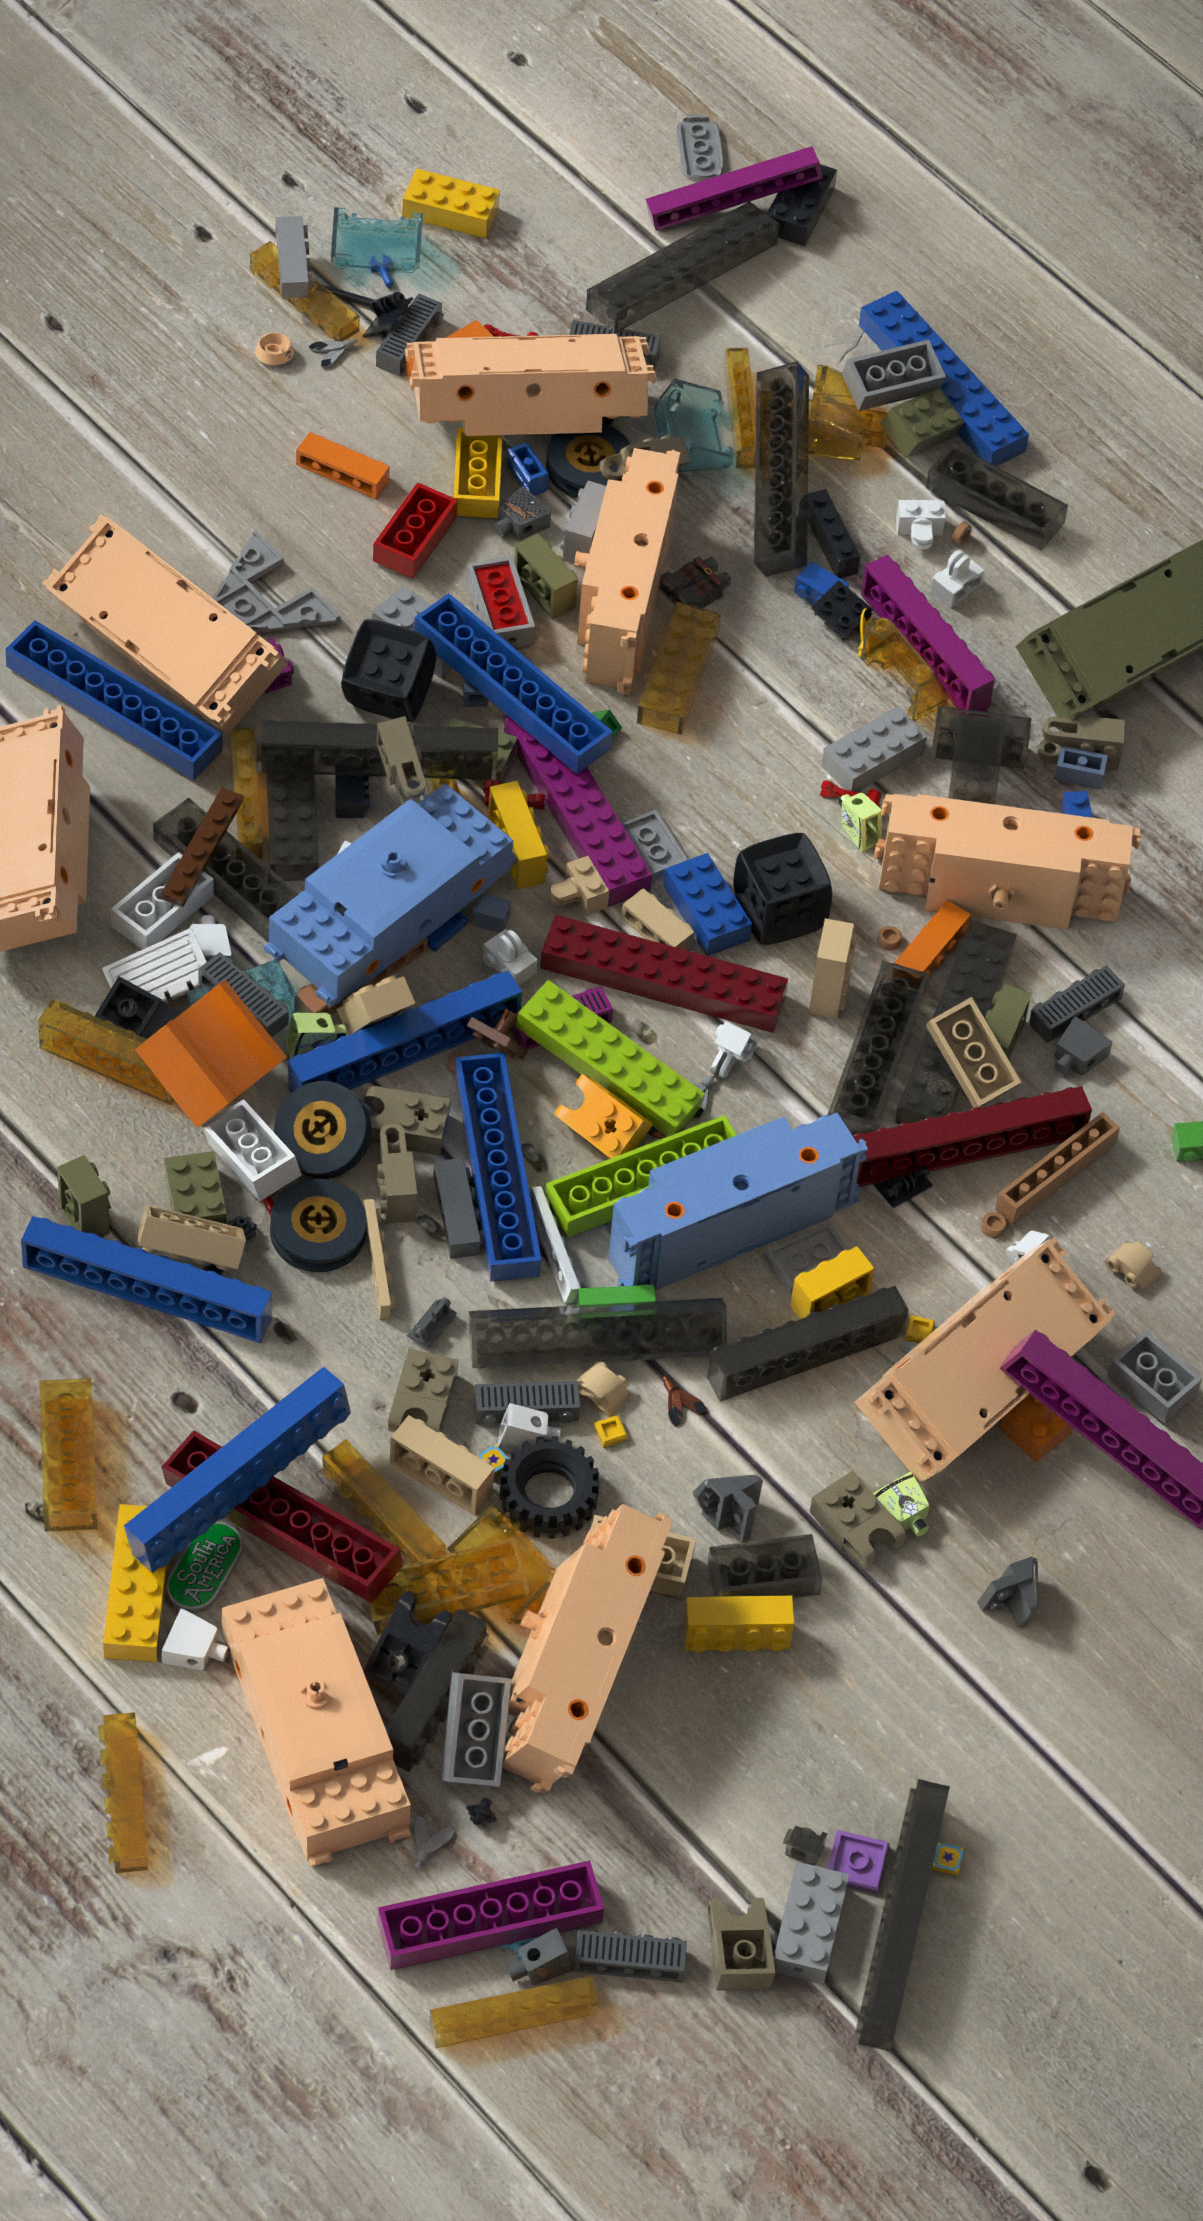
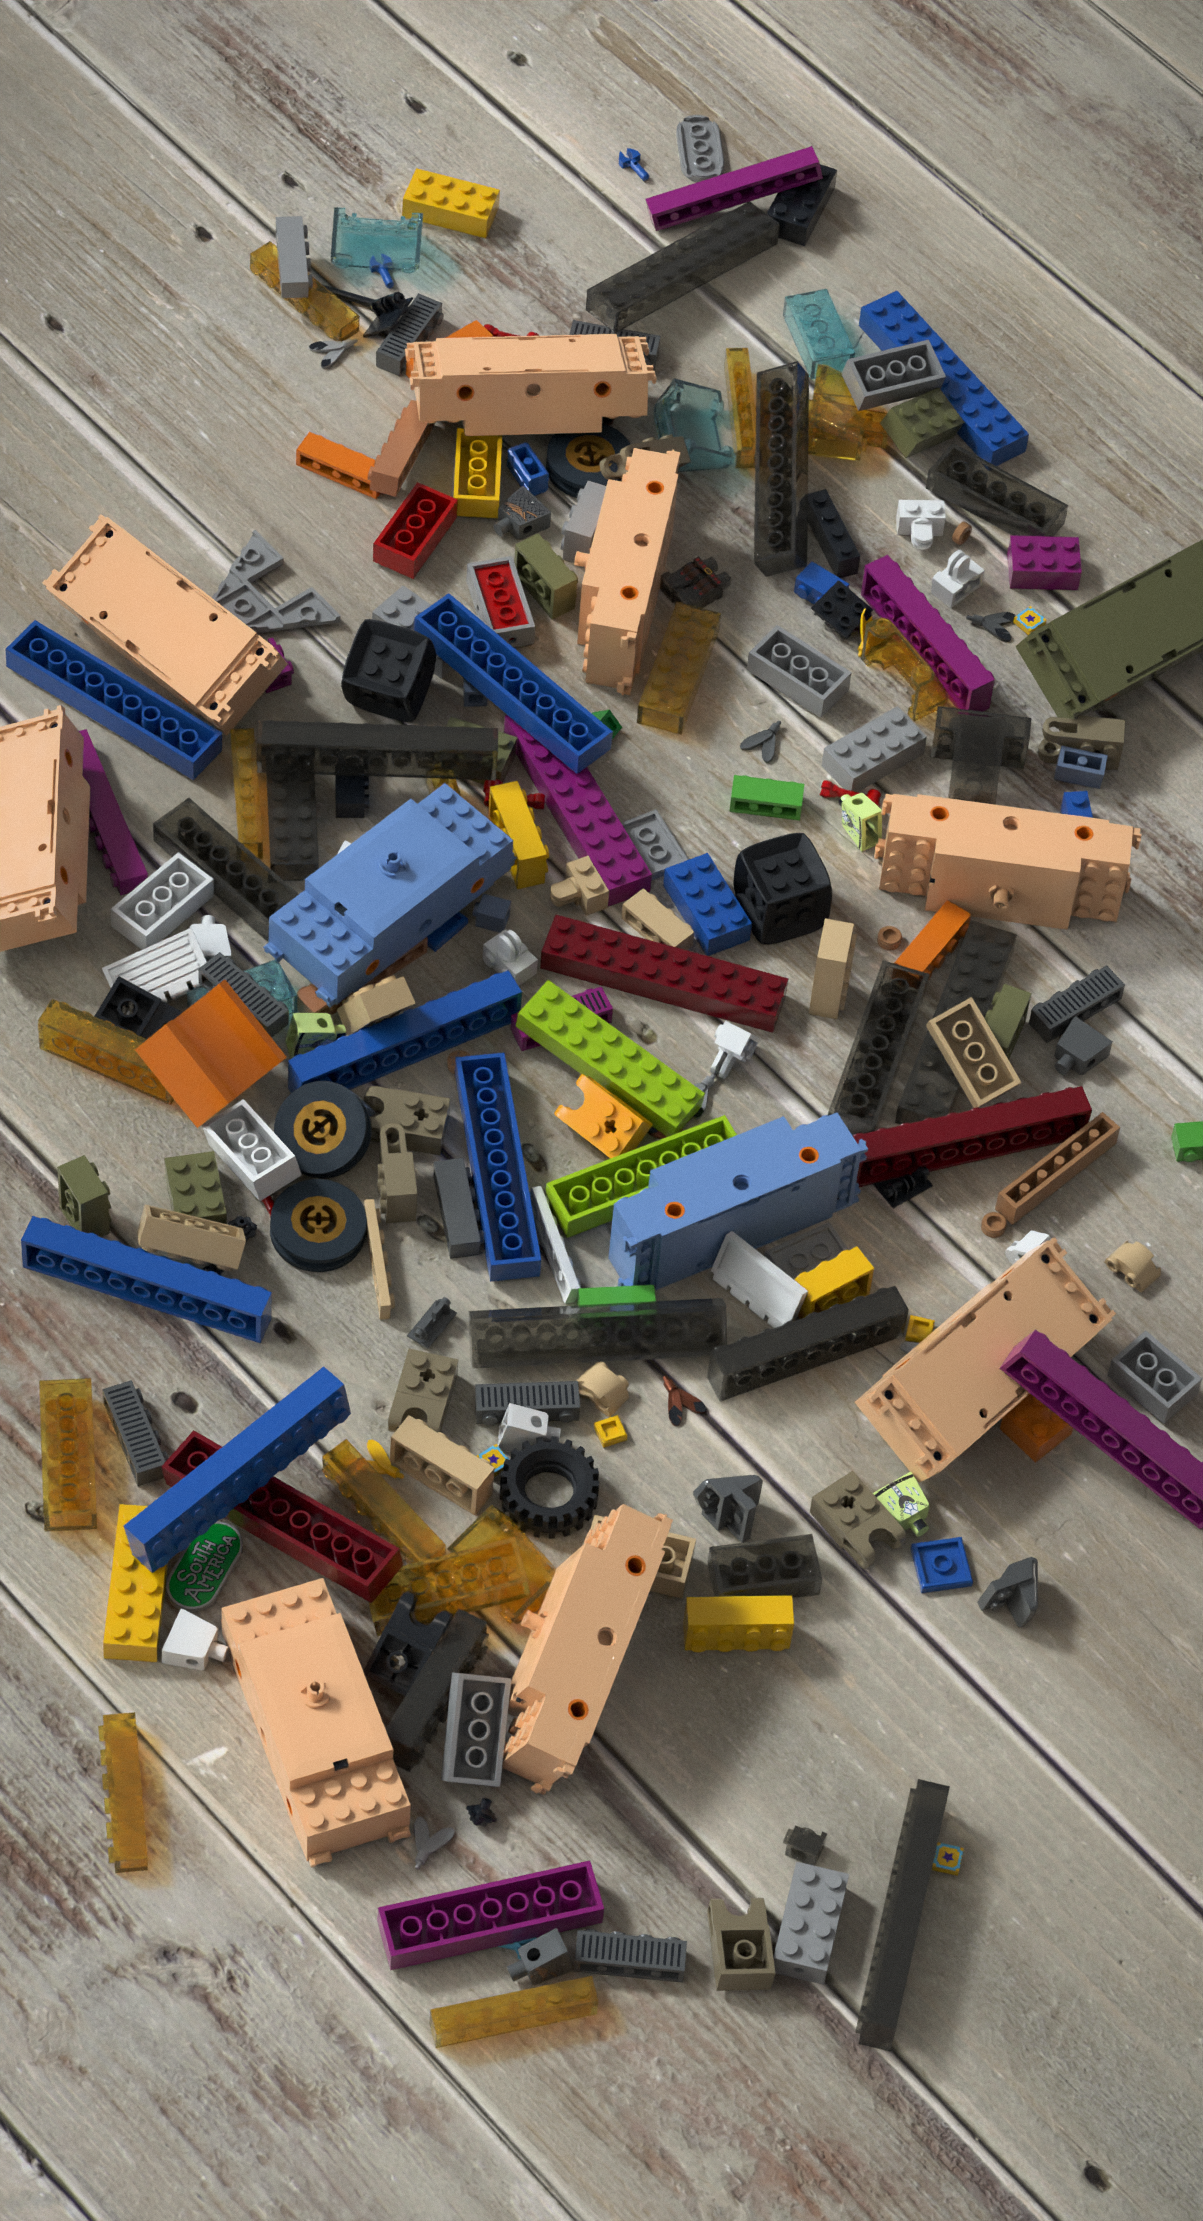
reddish brown plate [161,787,244,907] -> none
light nougat hat [255,332,294,365] -> none
dark tan brick [376,716,426,806] -> none
reddish brown plate [467,1009,528,1060] -> none
medium lavender tile [828,1830,890,1894] -> none
none -> magenta brick [79,729,148,896]
none -> dark grey brick [102,1380,169,1486]
none -> yellow piece [349,1439,404,1479]
none -> nougat brick [368,400,435,497]
none -> blue bar [619,148,650,181]
none -> white hinge [711,1231,808,1334]
none -> bright green brick [729,775,805,821]
none -> dark grey piece [740,721,781,763]
none -> light grey brick [747,625,852,718]
none -> clear light blue brick [783,289,855,379]
none -> blue tile [910,1537,973,1593]
none -> dark grey piece [966,612,1015,642]
none -> magenta brick [1007,535,1082,590]
none -> yellow tile [1013,606,1046,635]

